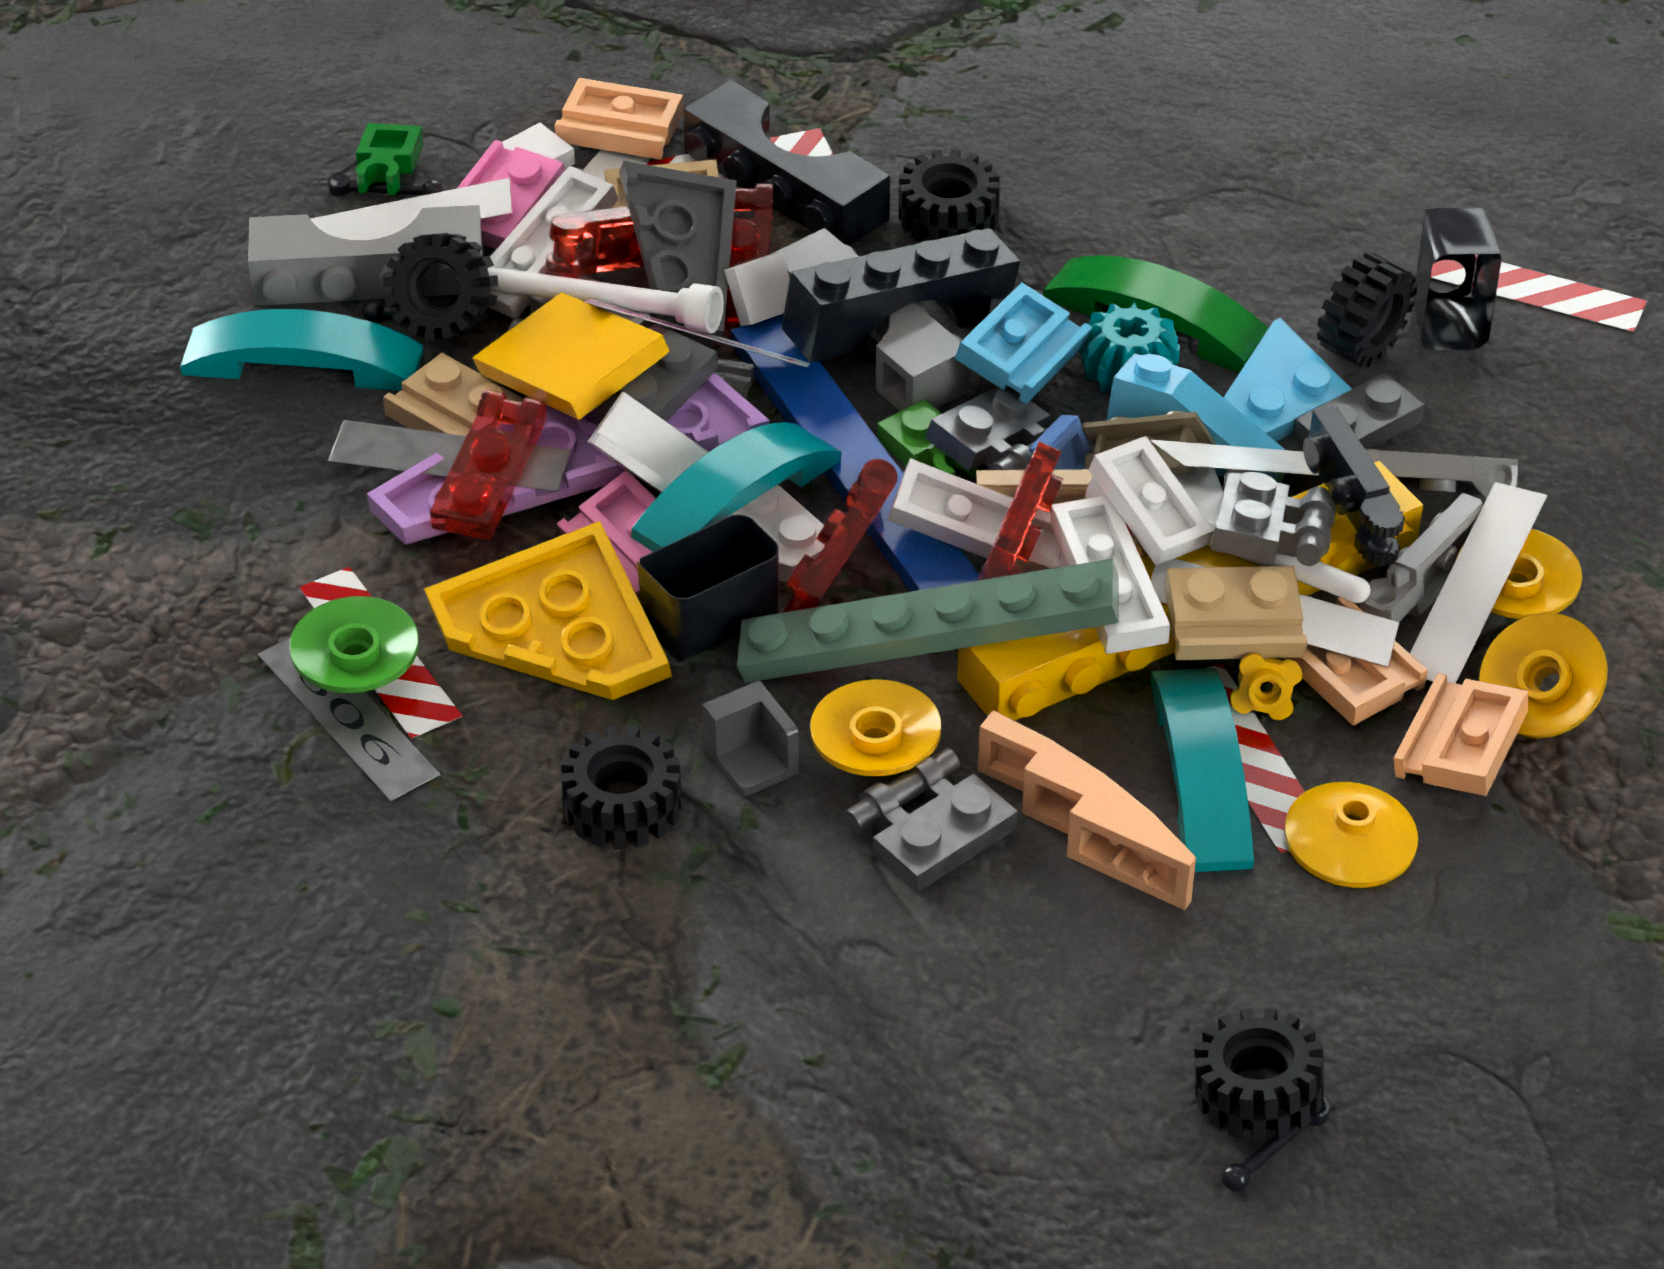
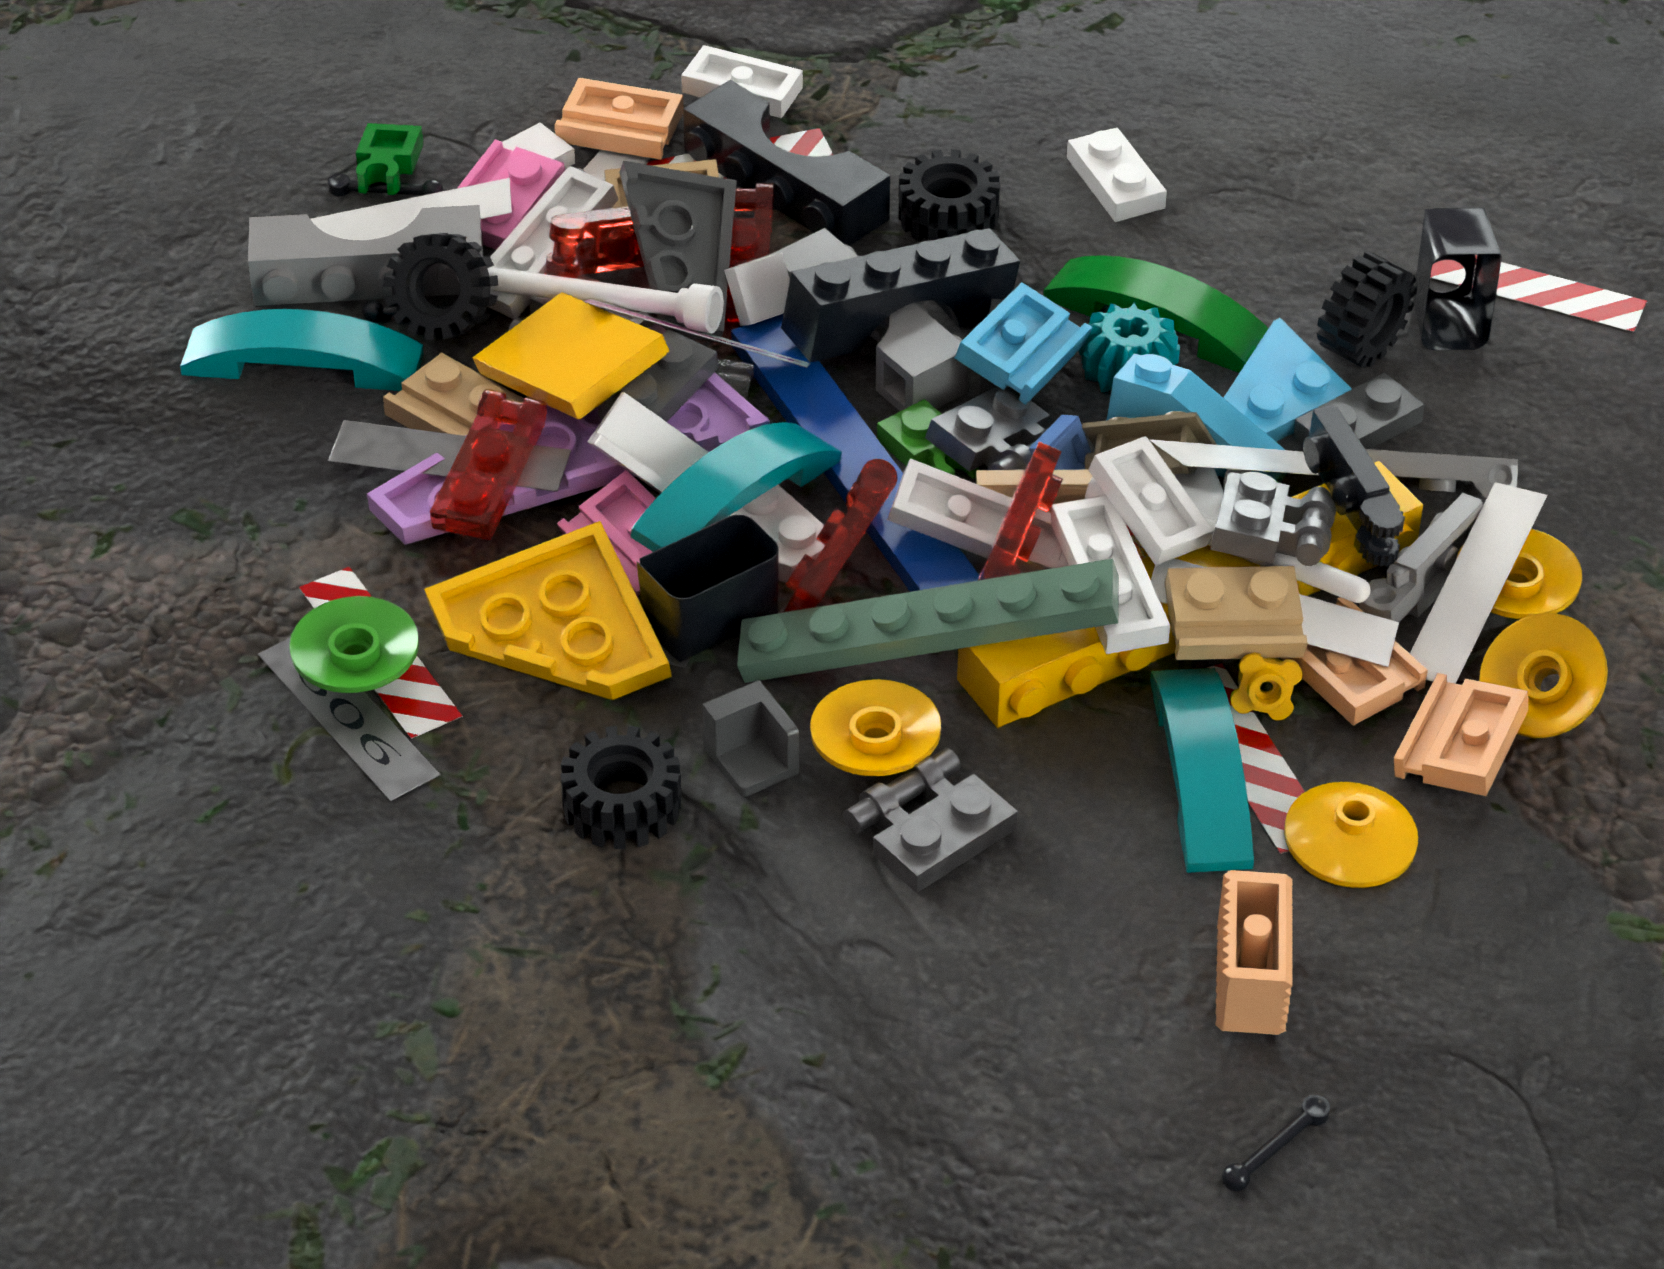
light nougat slope [978,710,1196,910] -> none
black tyre [1194,1008,1324,1141] -> none
none -> white plate [681,45,803,118]
none -> white plate [1067,127,1167,222]
none -> light nougat brick [1215,870,1292,1035]

